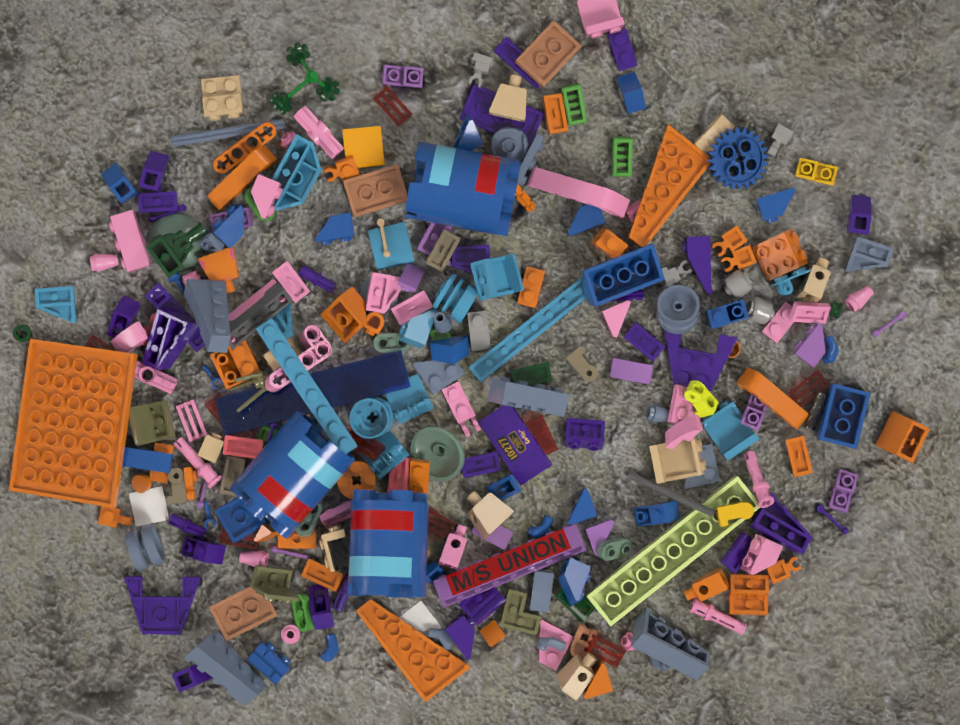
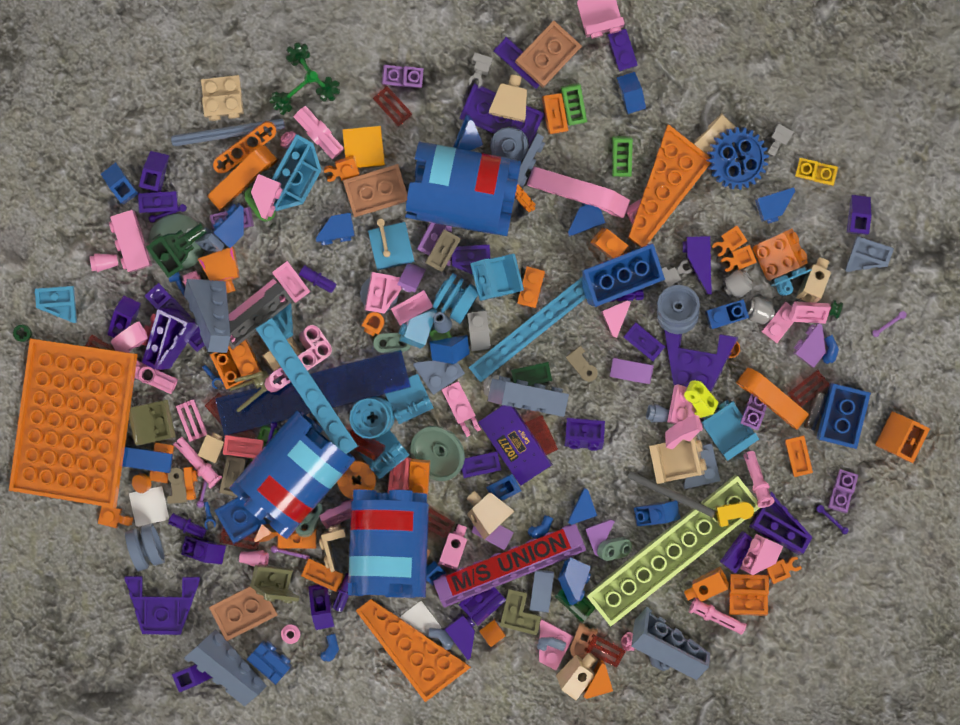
bright green plate [292,593,314,632] -> none
orange slope [320,286,366,343] -> none
bright pink cone [845,285,874,312] -> none

